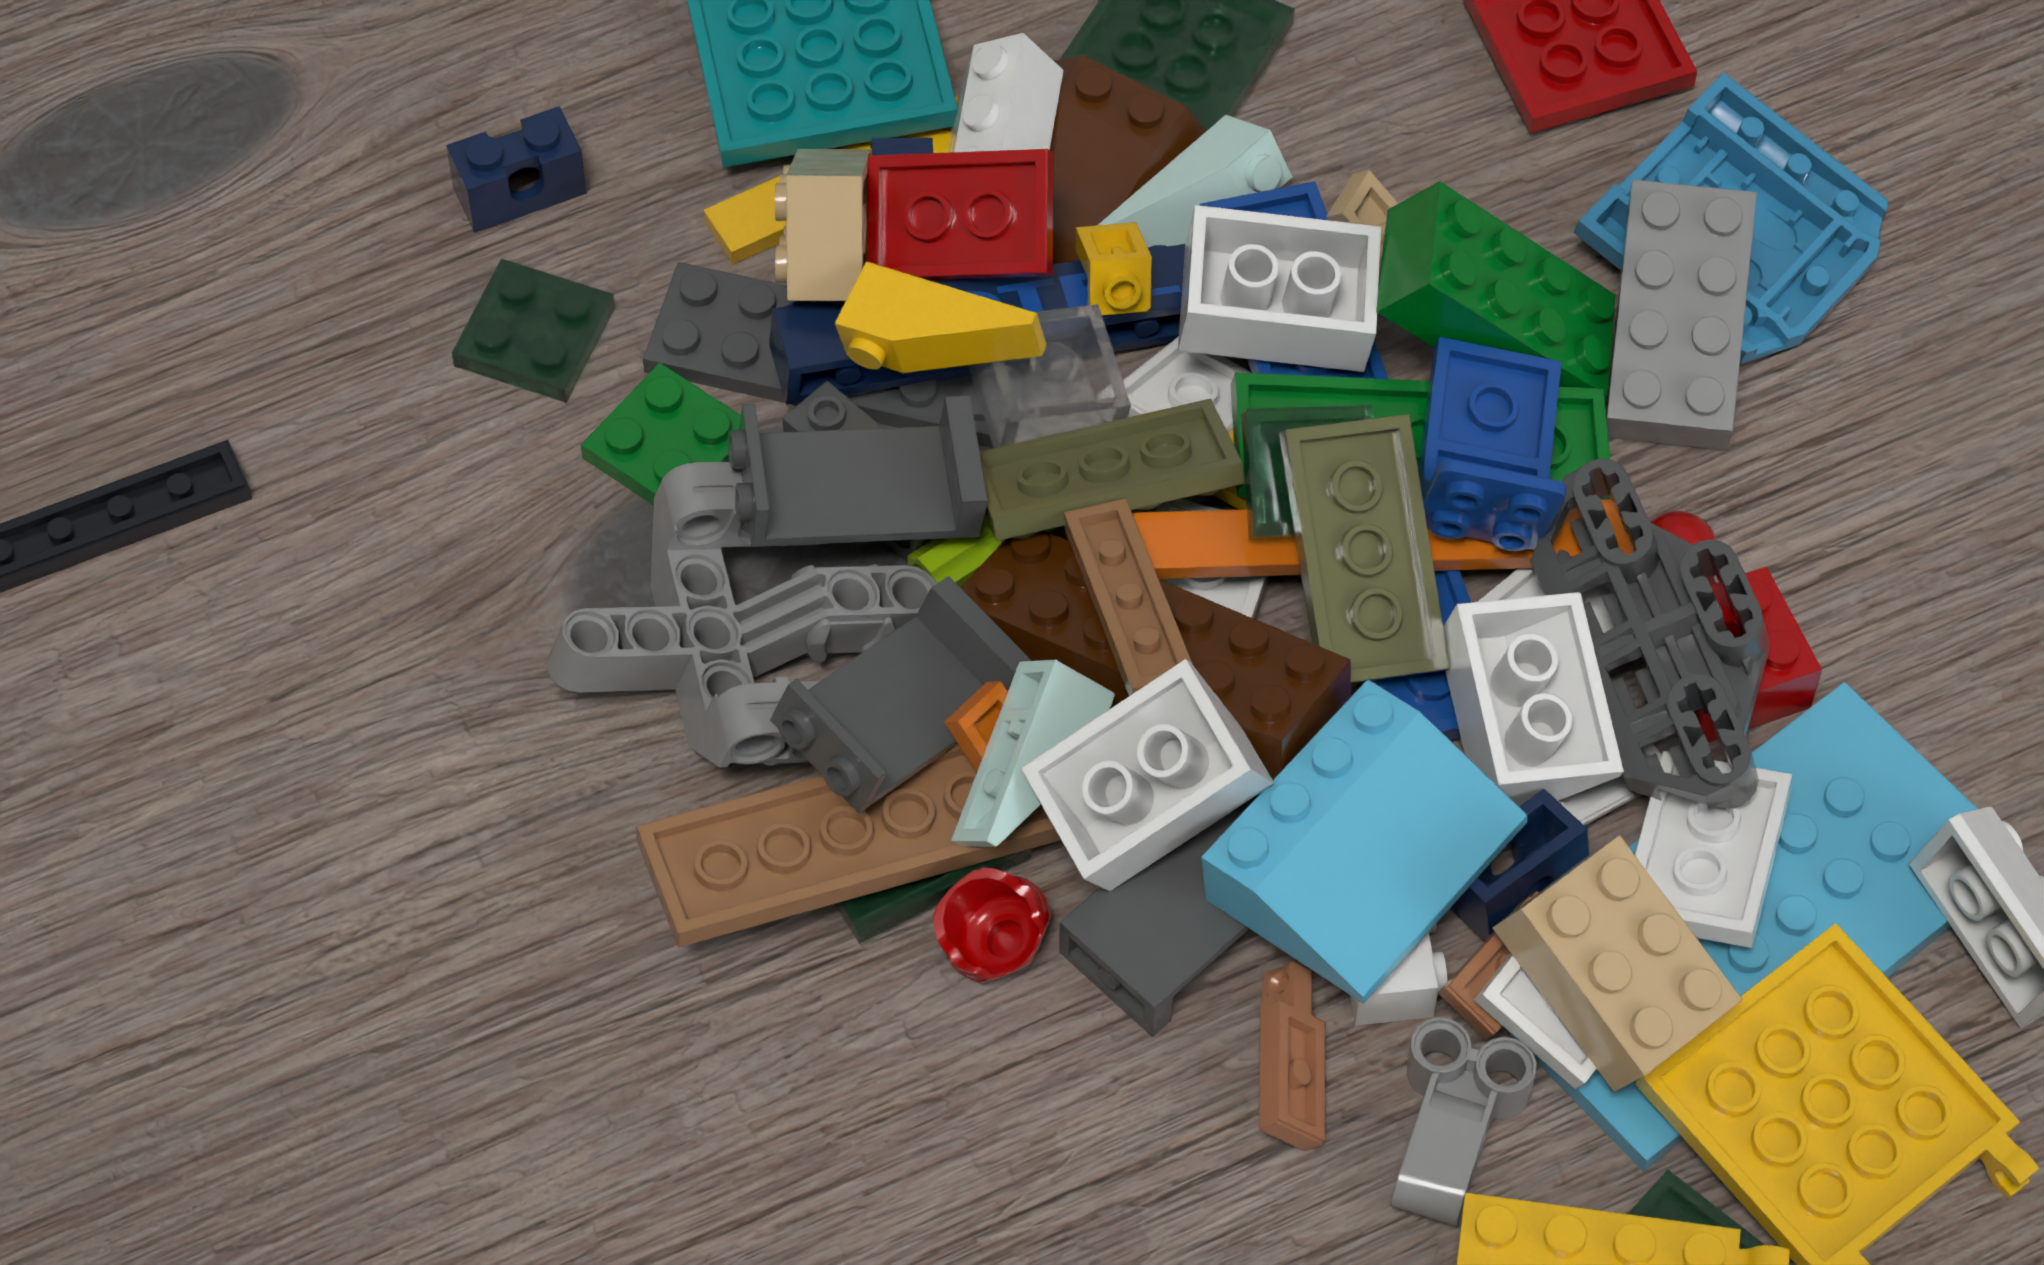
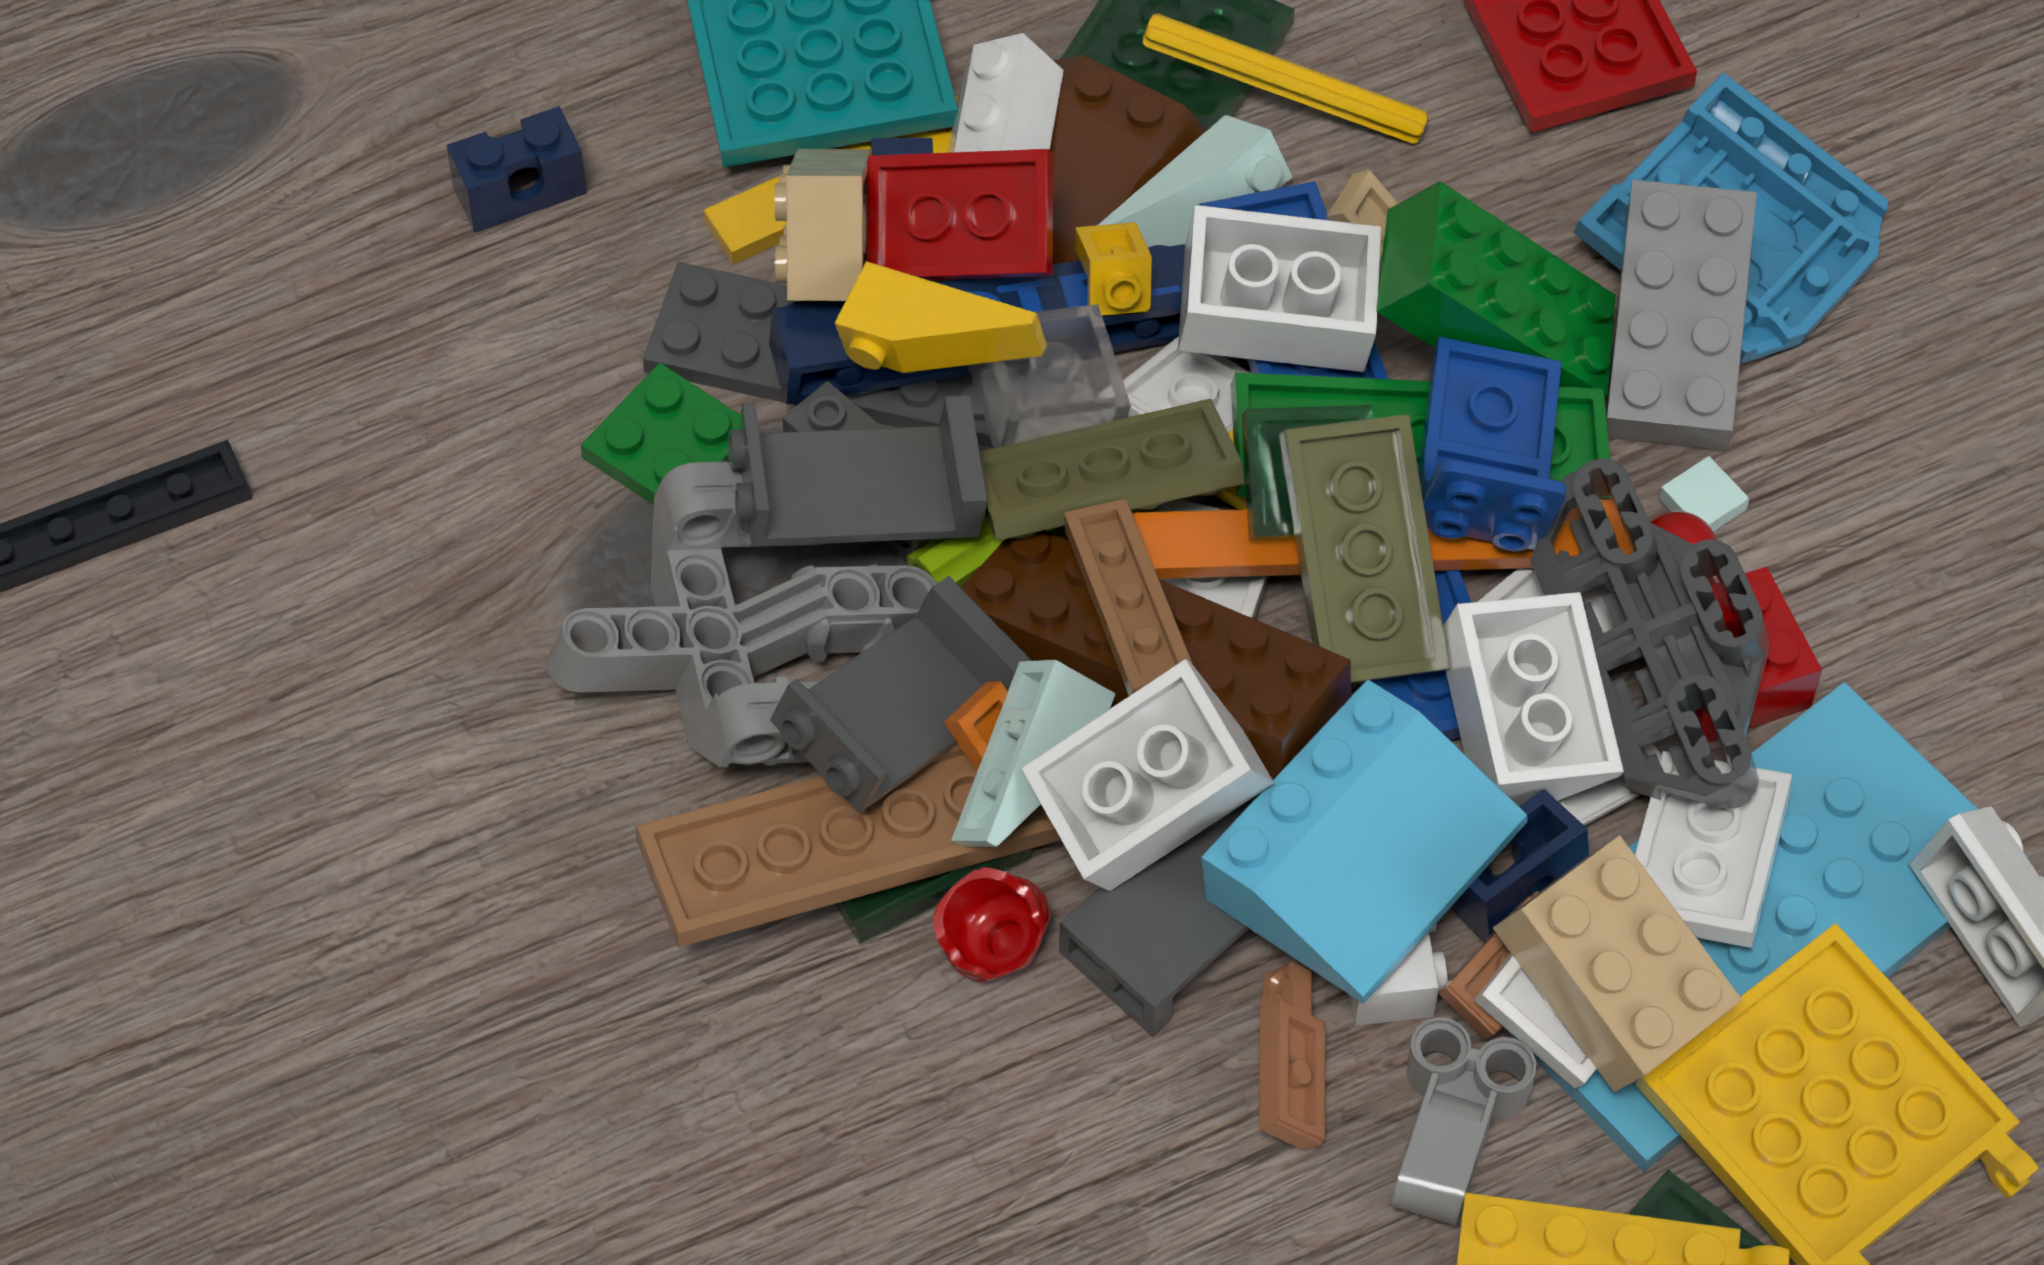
clear green plate [452,258,615,403] -> none
none -> yellow axle [1143,14,1428,144]
none -> light aqua tile [1659,456,1750,531]

